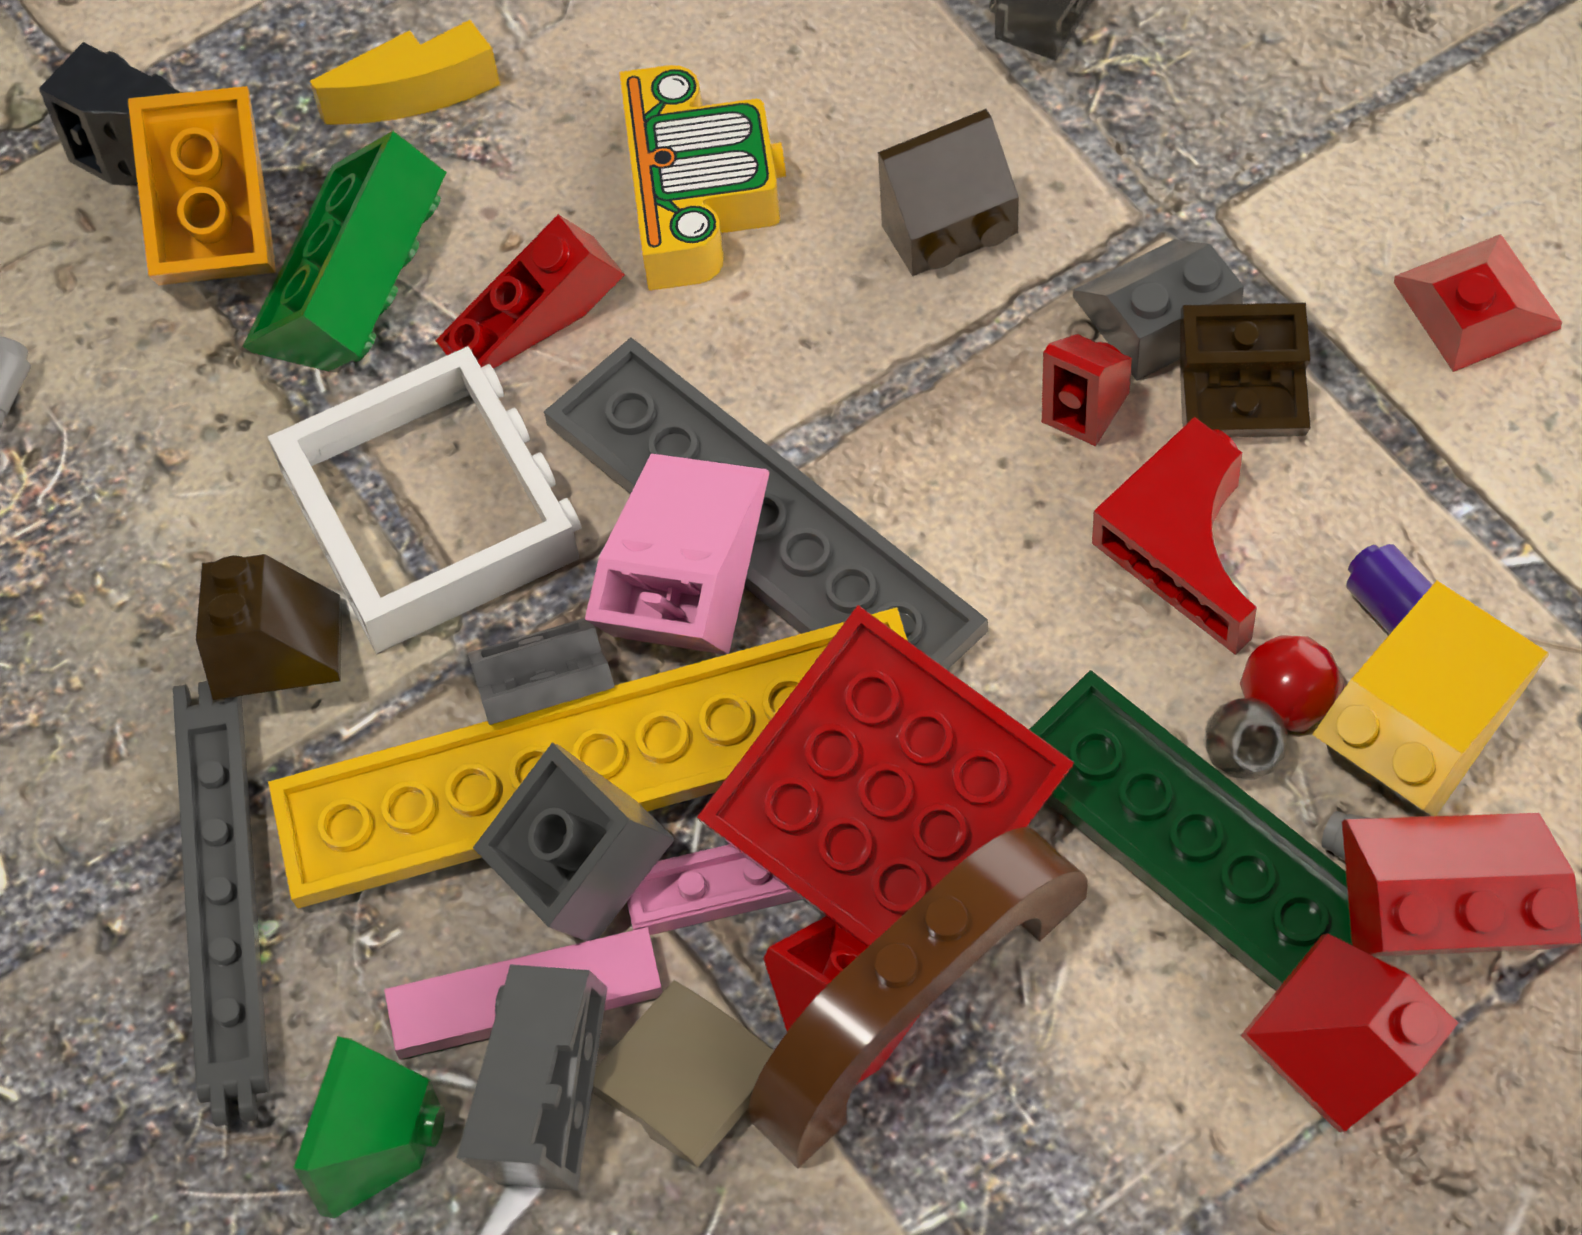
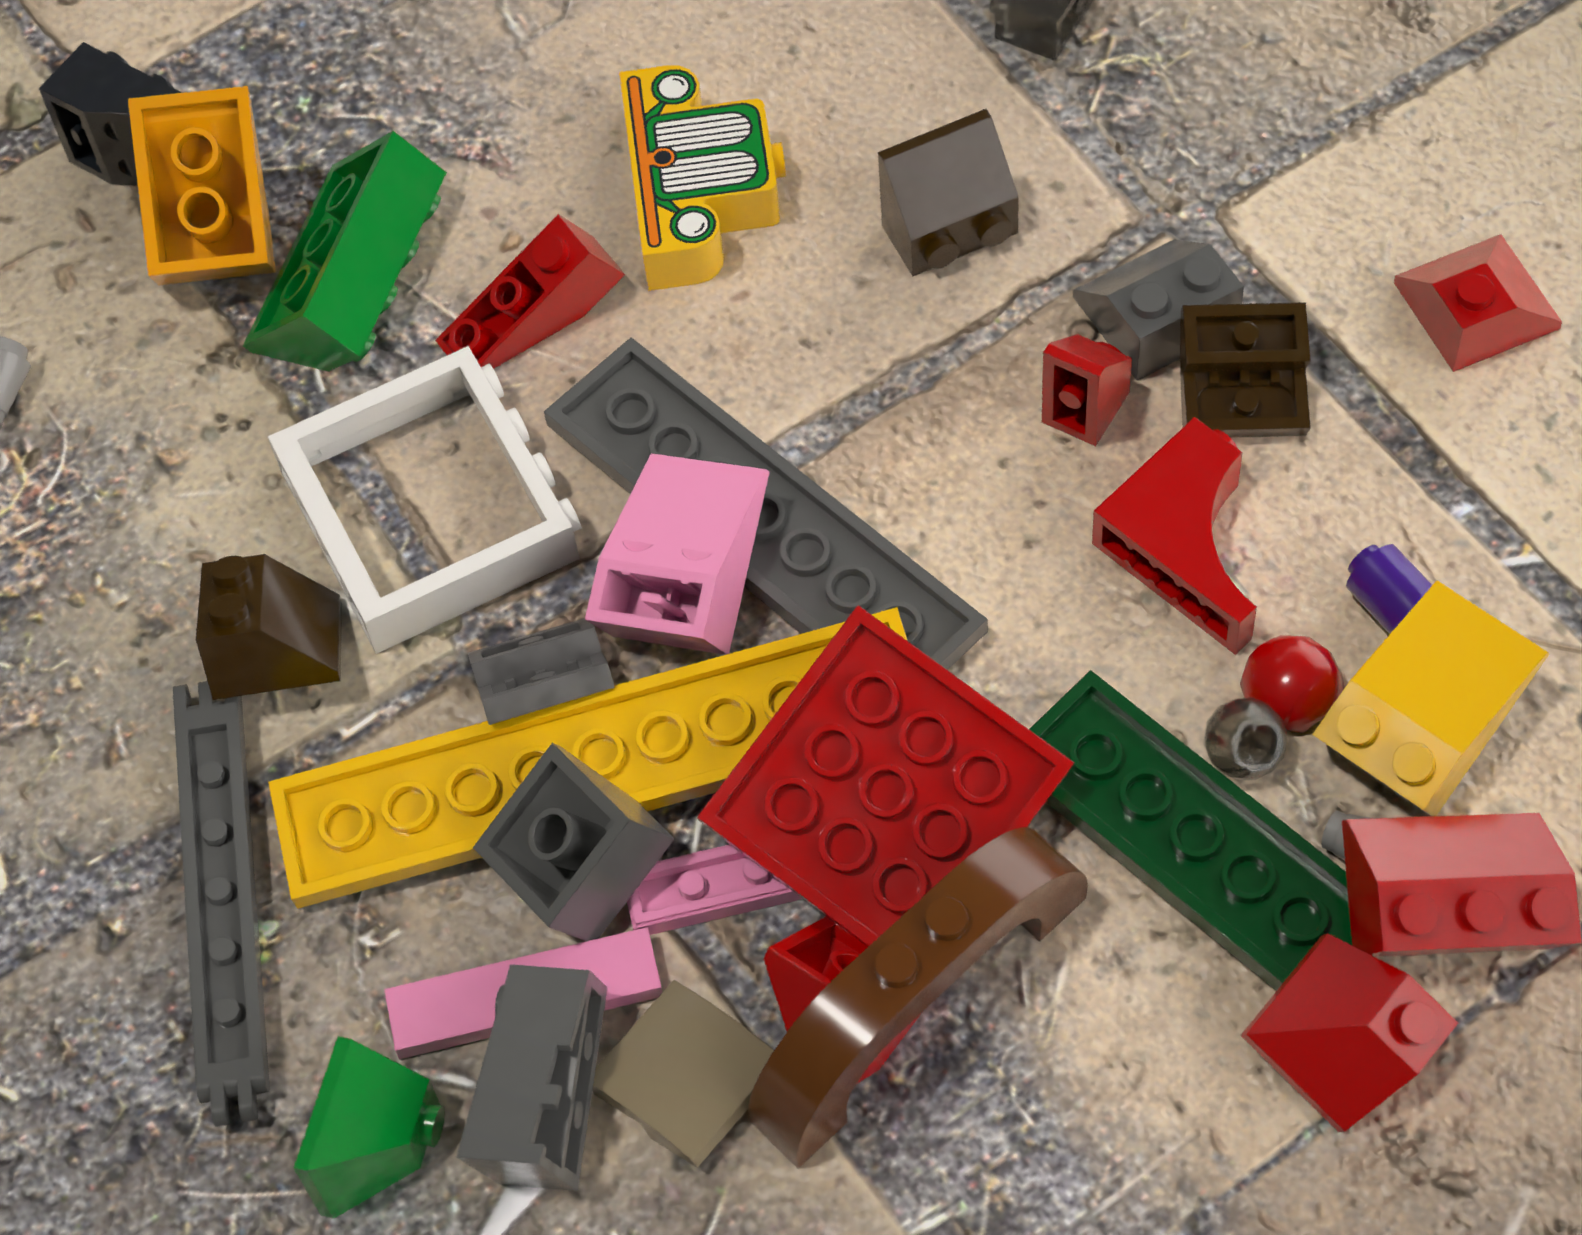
yellow slope [310,19,500,125] -> none

